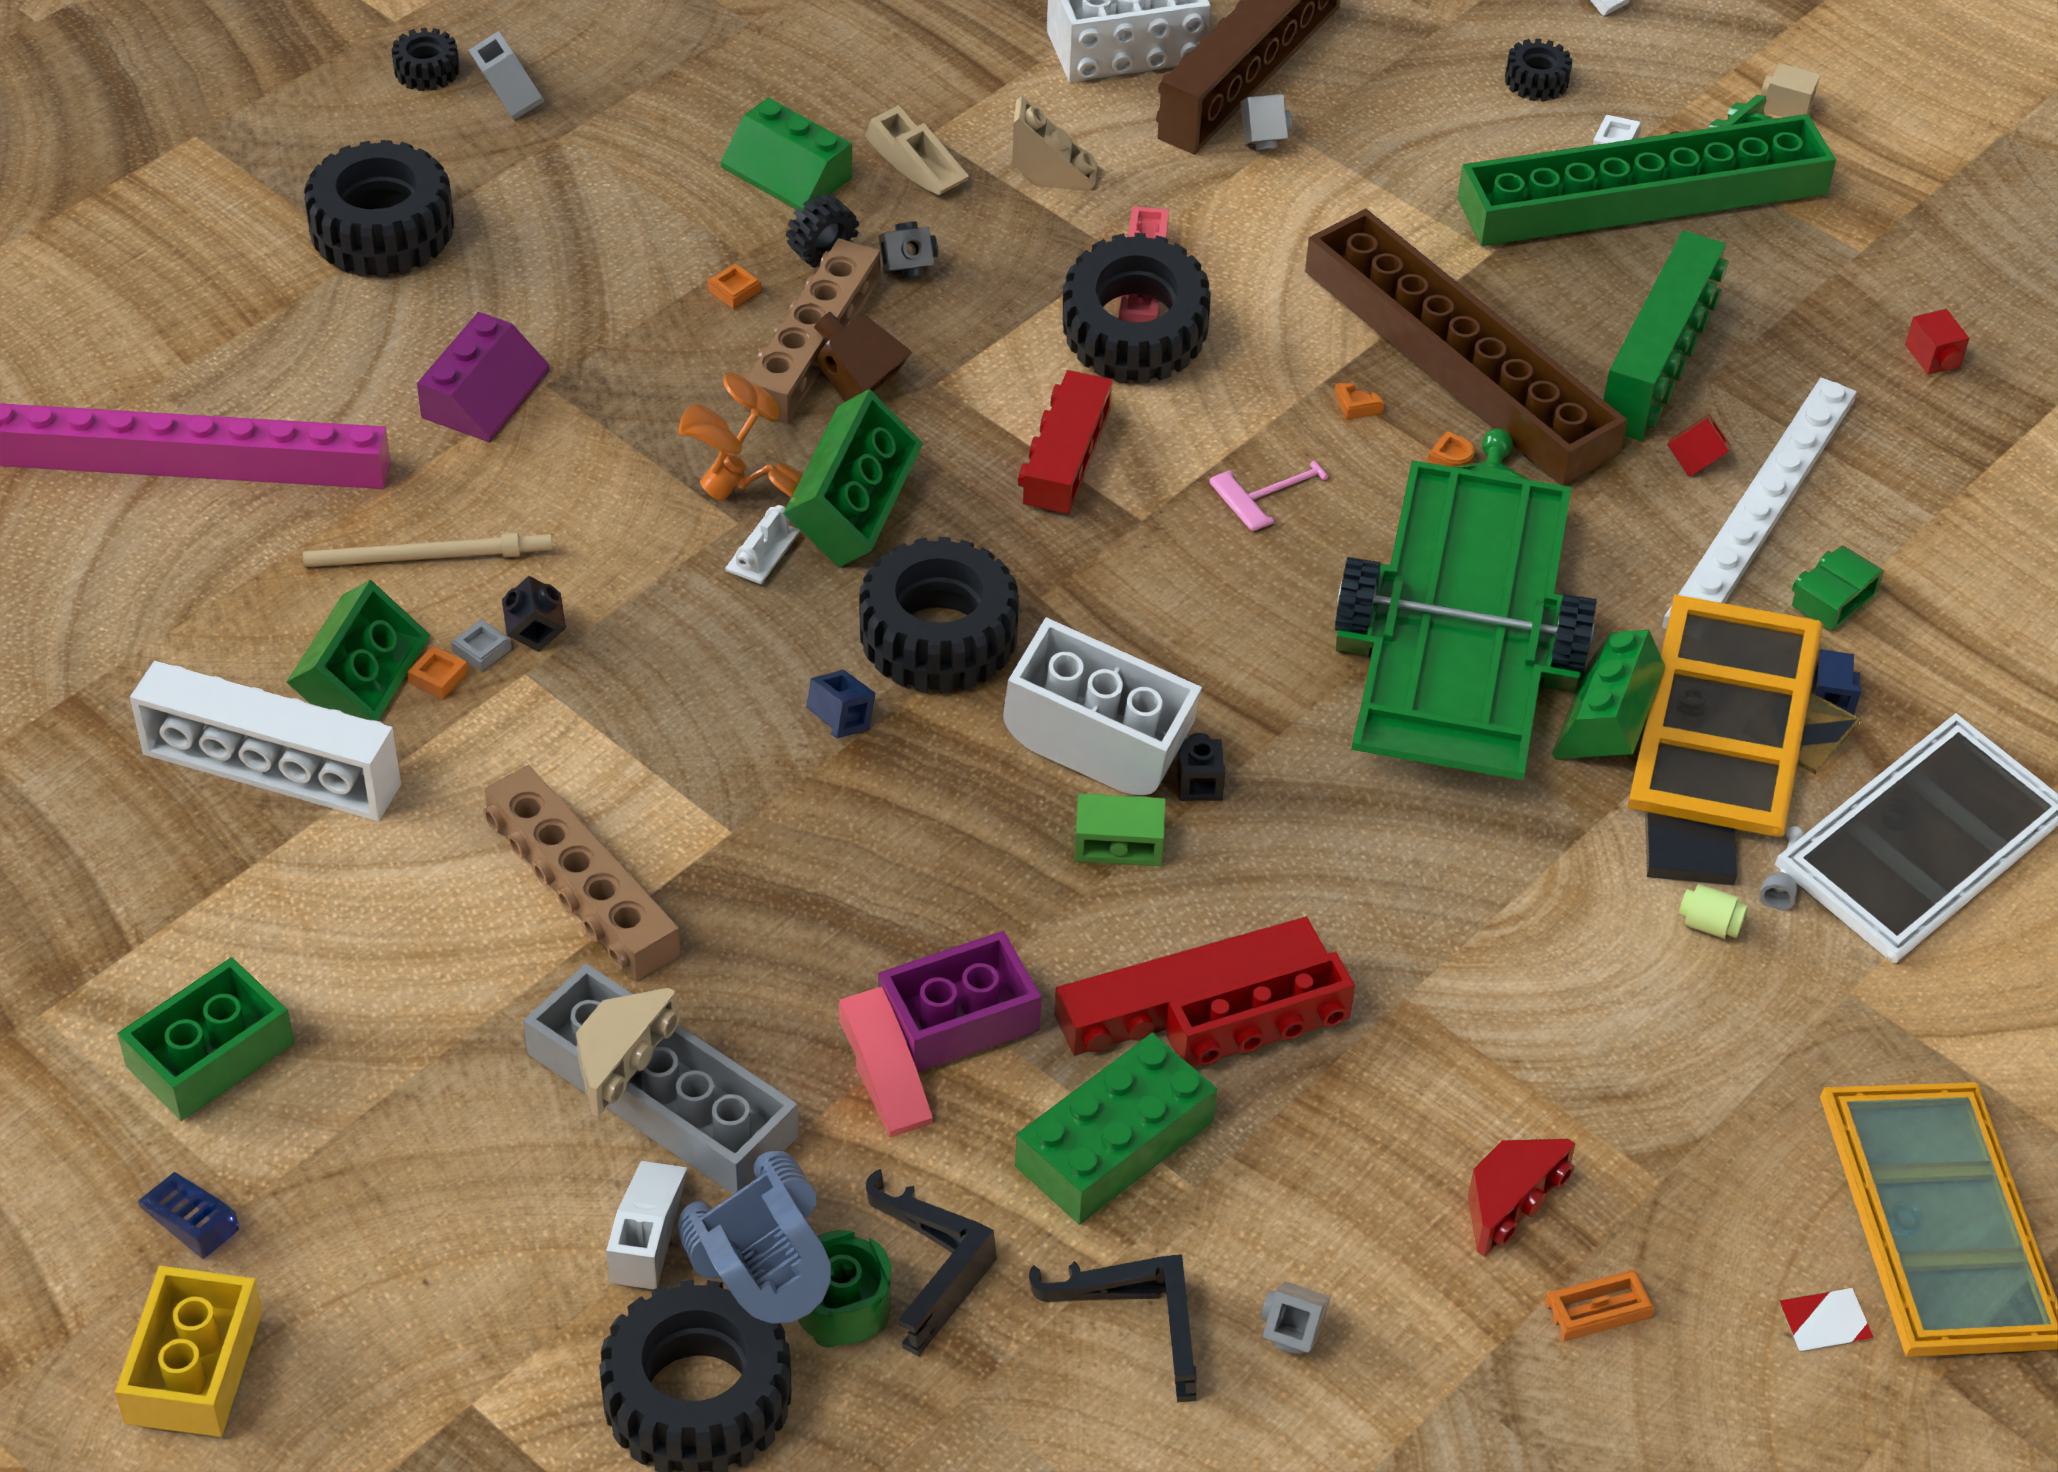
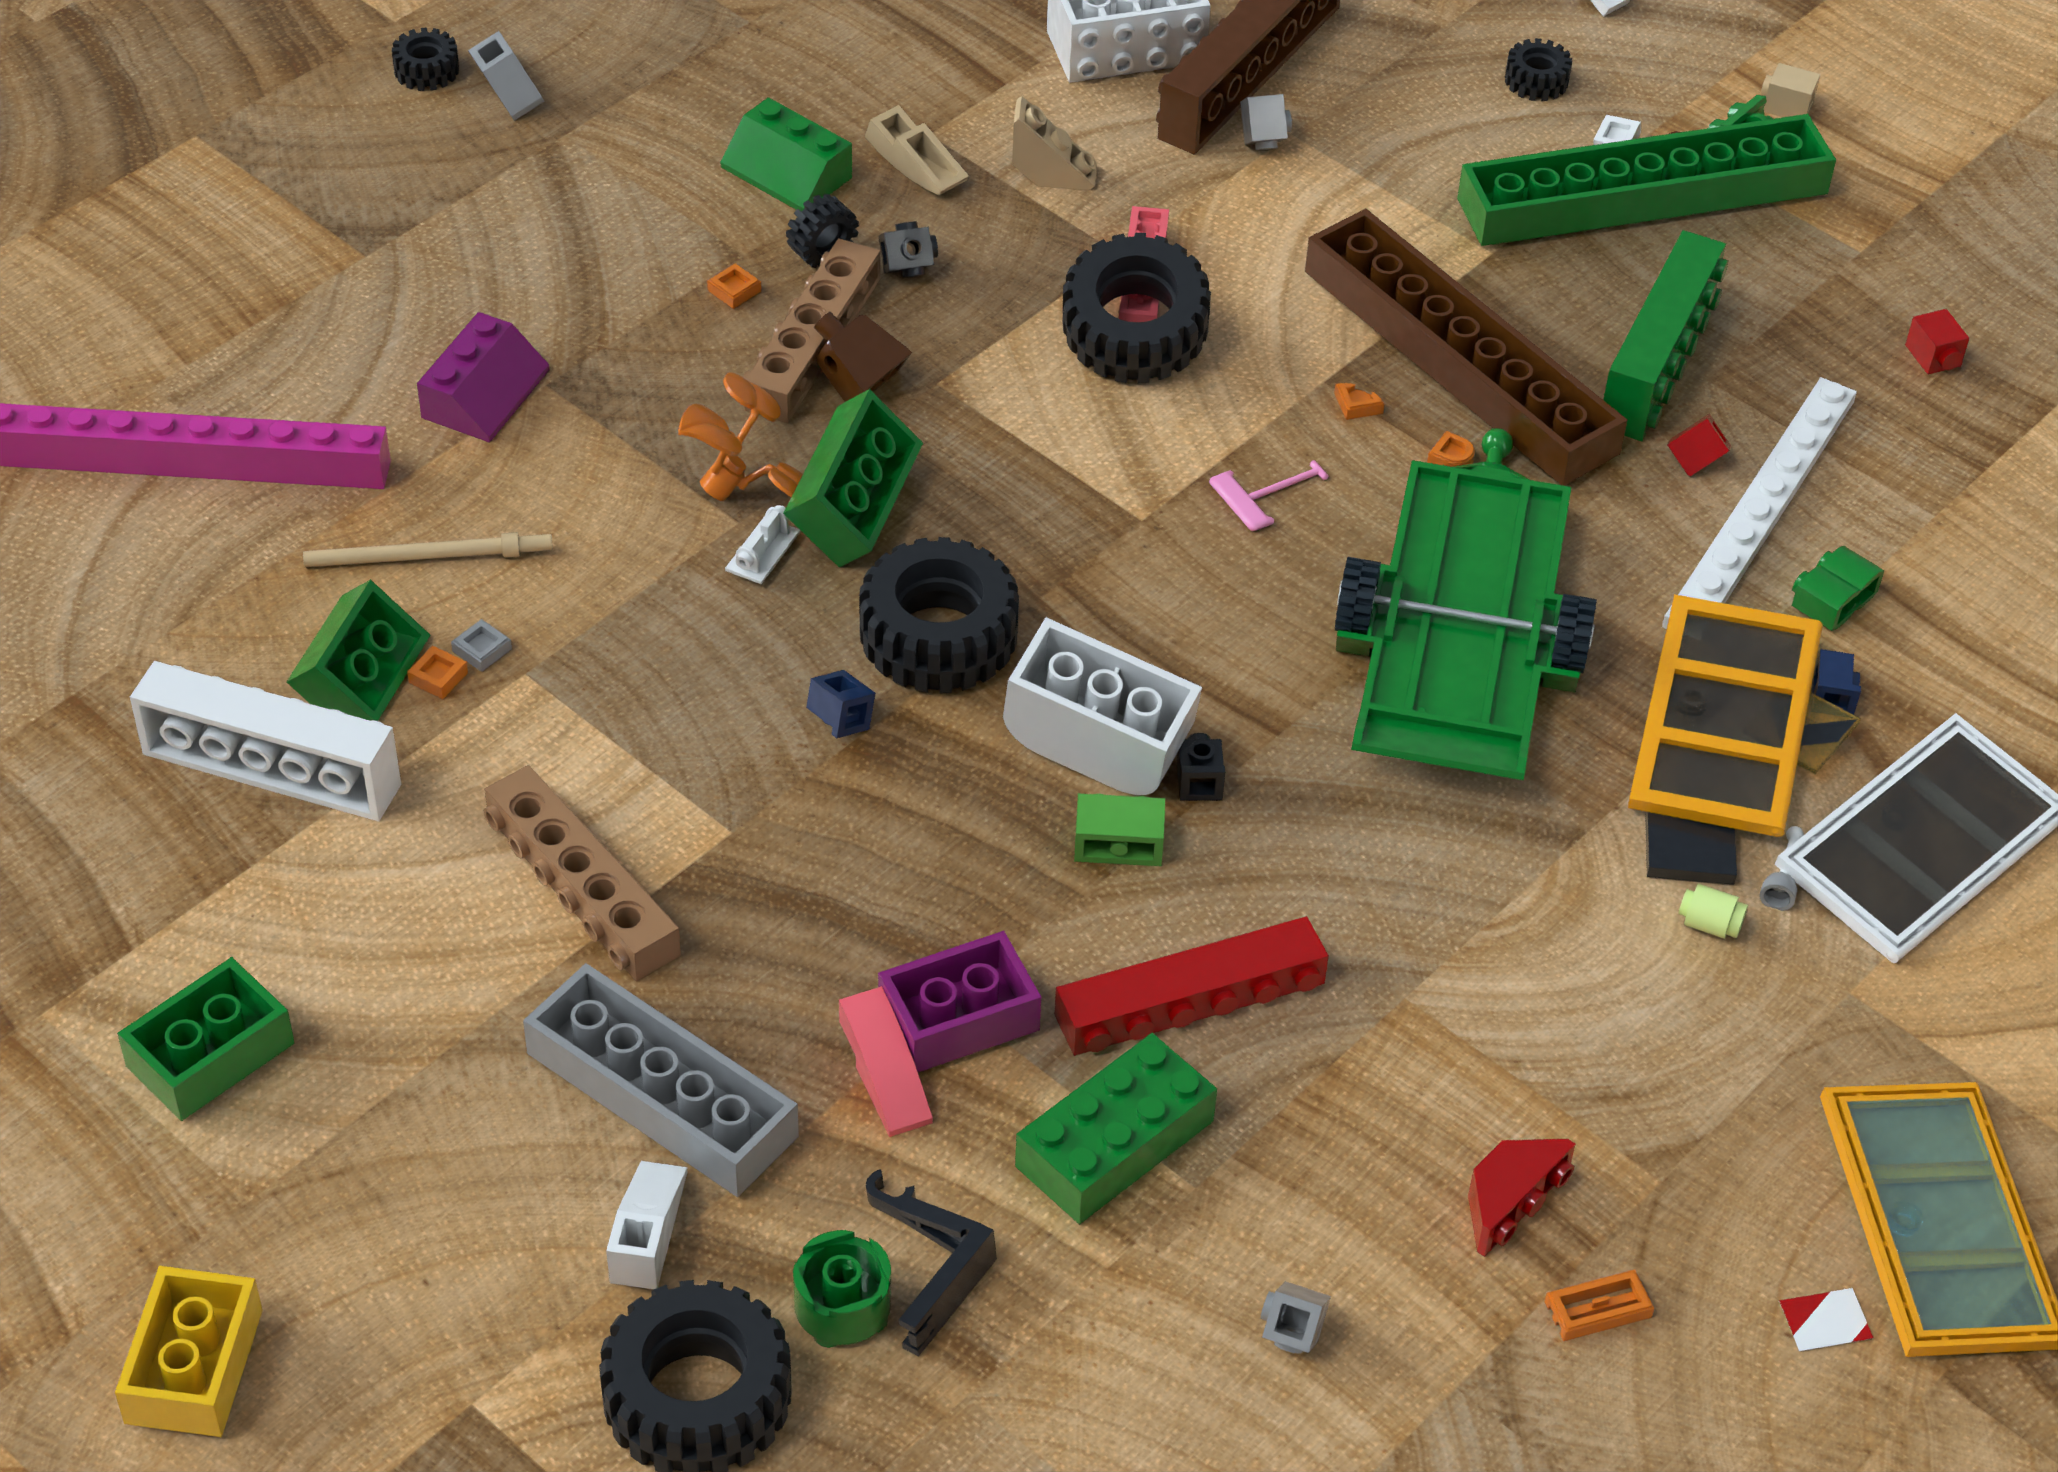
clear blue slope [138,1172,240,1259] -> none
black tyre [304,140,454,277] -> none
black brick [502,576,566,652] -> none
tan slope [576,988,680,1118] -> none
sand blue connector [677,1151,831,1324] -> none
red brick [1018,370,1113,514] -> none
black hinge [1029,1254,1197,1402] -> none
red brick [1166,951,1355,1067] -> none
green slope [1552,629,1666,759] -> none

